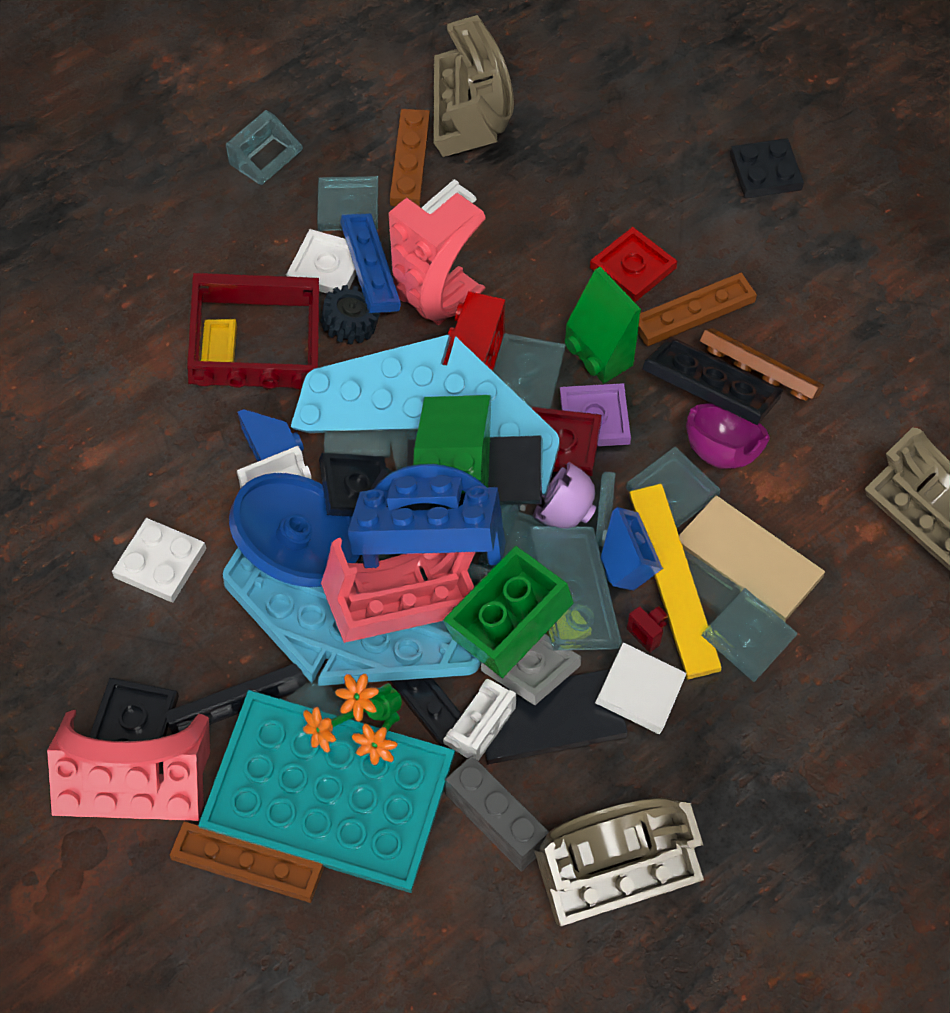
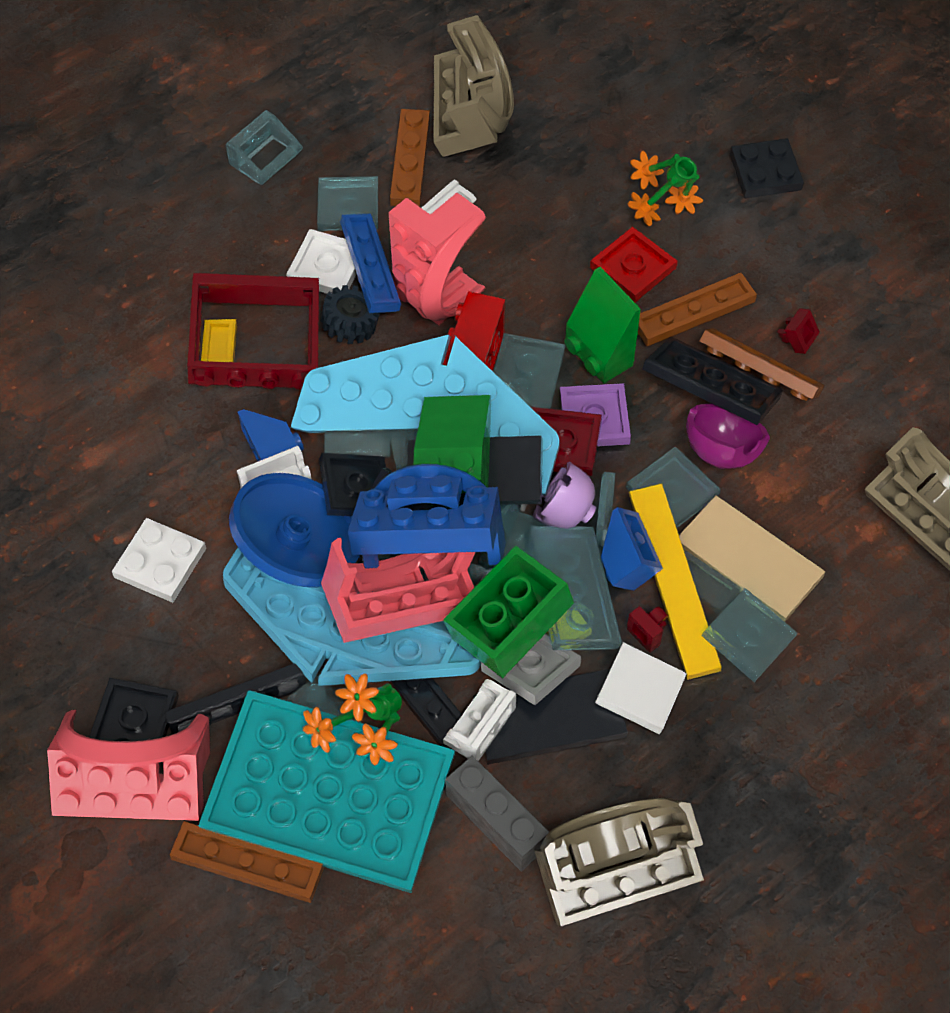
none -> orange plant [627,151,703,226]
none -> dark red tile [777,308,820,354]

